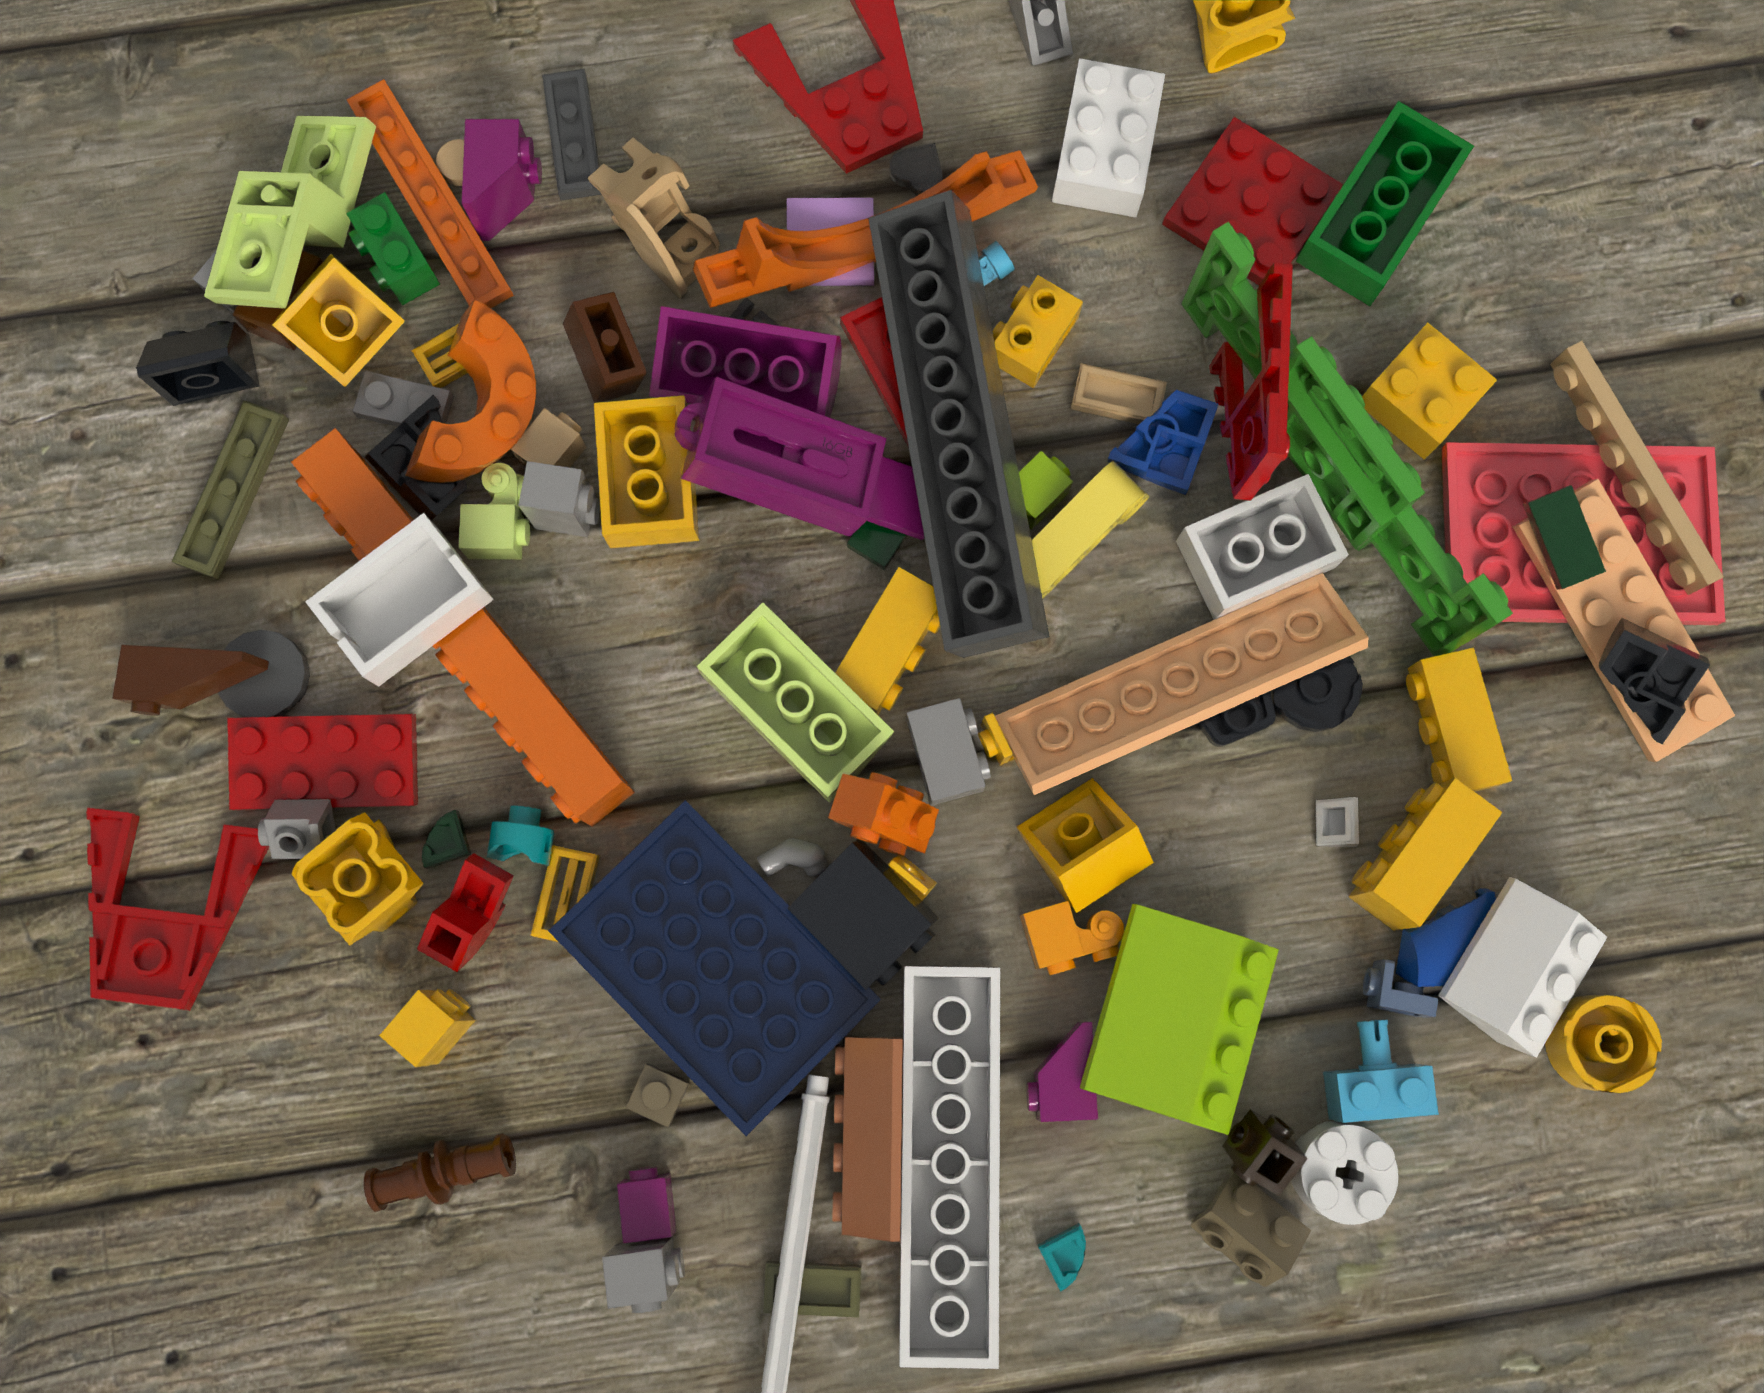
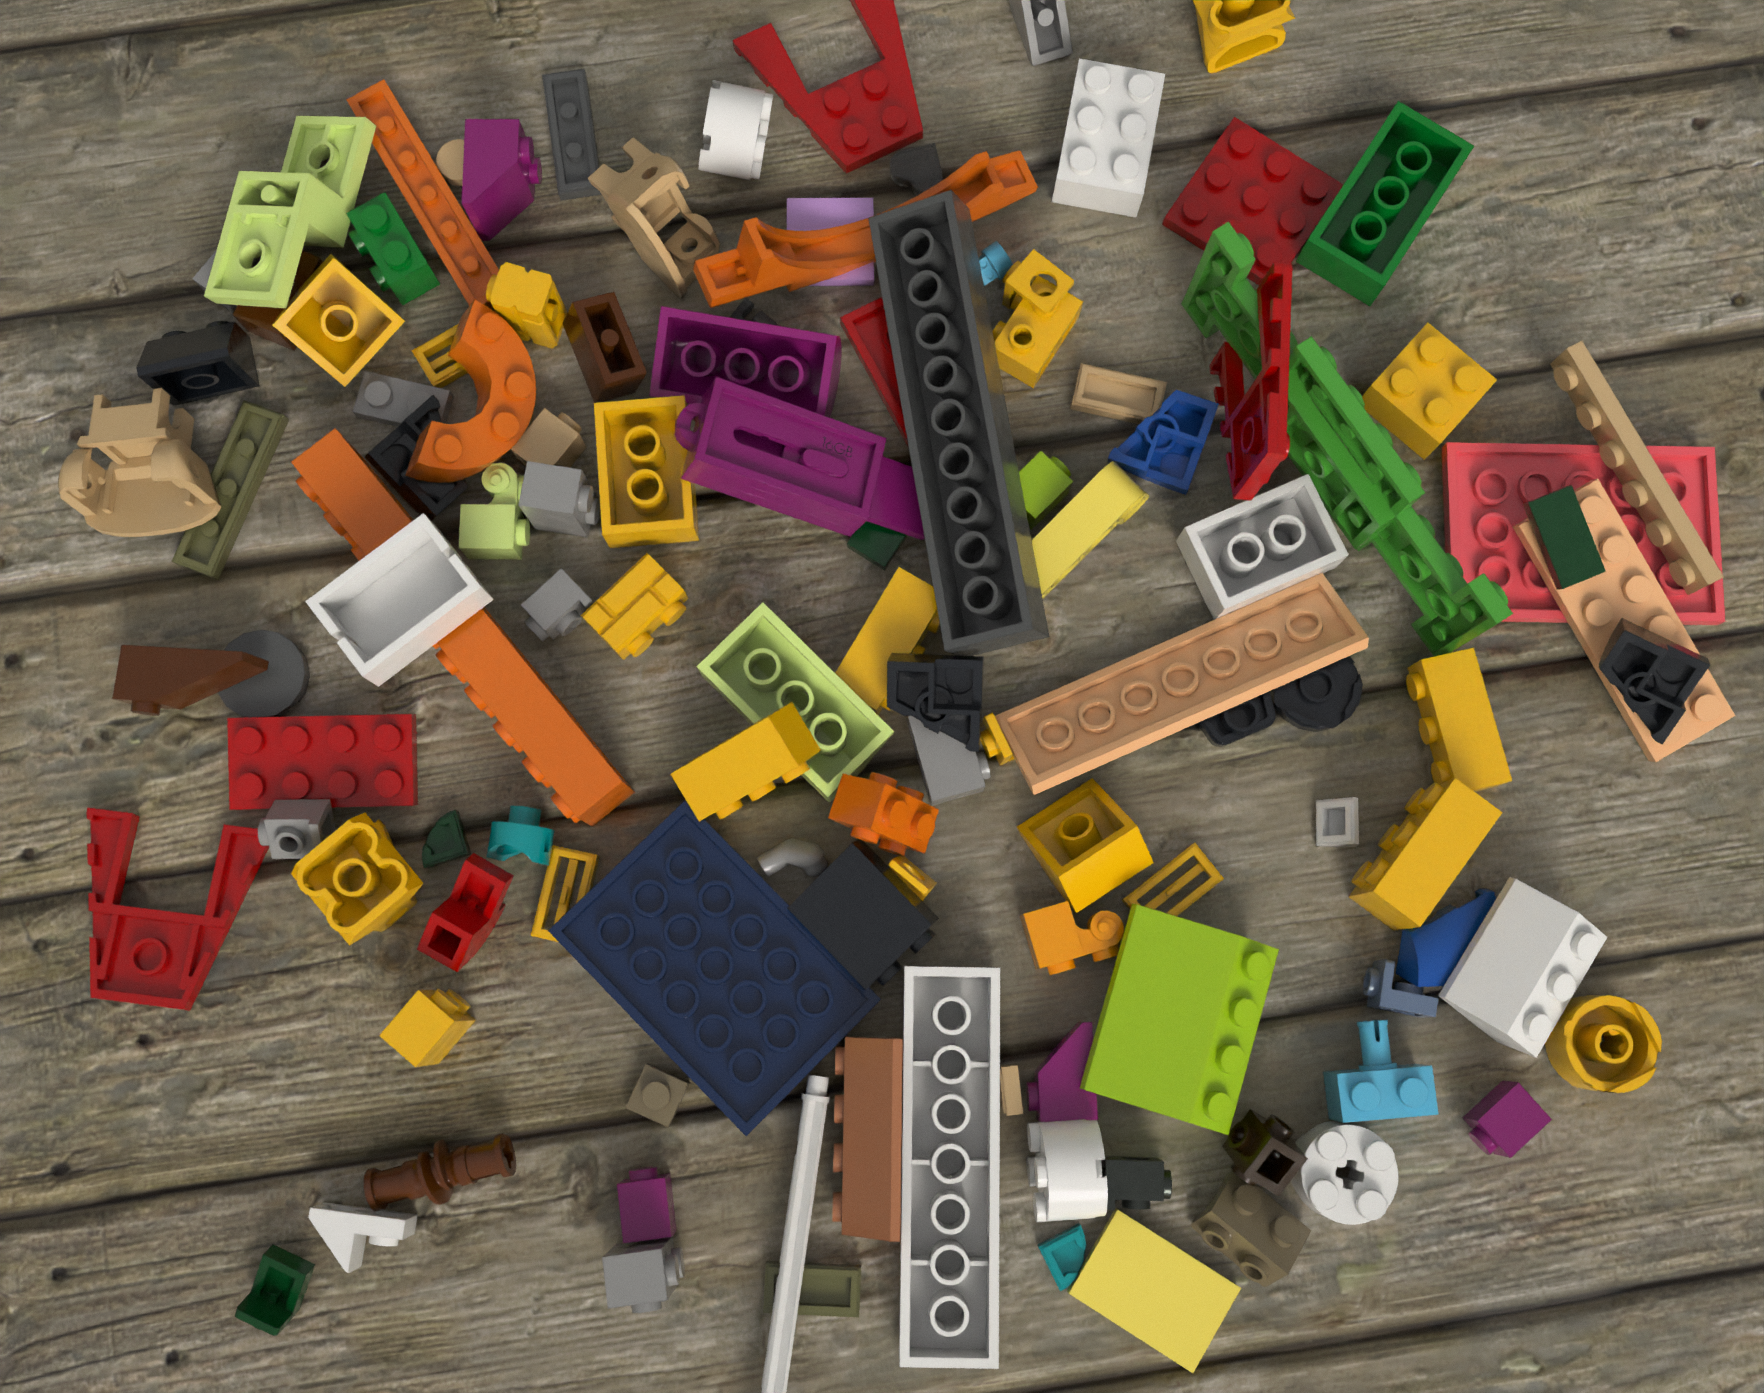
none -> tan piece [58,388,222,537]
none -> dark green bracket [235,1244,315,1336]
none -> white slope [308,1202,418,1273]
none -> yellow brick [486,262,567,349]
none -> light grey brick [521,568,594,642]
none -> yellow brick [581,553,688,660]
none -> yellow brick [670,702,821,821]
none -> white brick [698,80,773,180]
none -> black slope [887,653,984,752]
none -> tan tile [1000,1064,1023,1116]
none -> yellow bracket [1002,249,1074,315]
none -> white brick [1027,1119,1108,1222]
none -> light yellow tile [1067,1208,1241,1373]
none -> pearl dark grey brick [1101,1156,1172,1210]
none -> yellow tile [1122,842,1224,916]
none -> magenta brick [1462,1080,1552,1158]

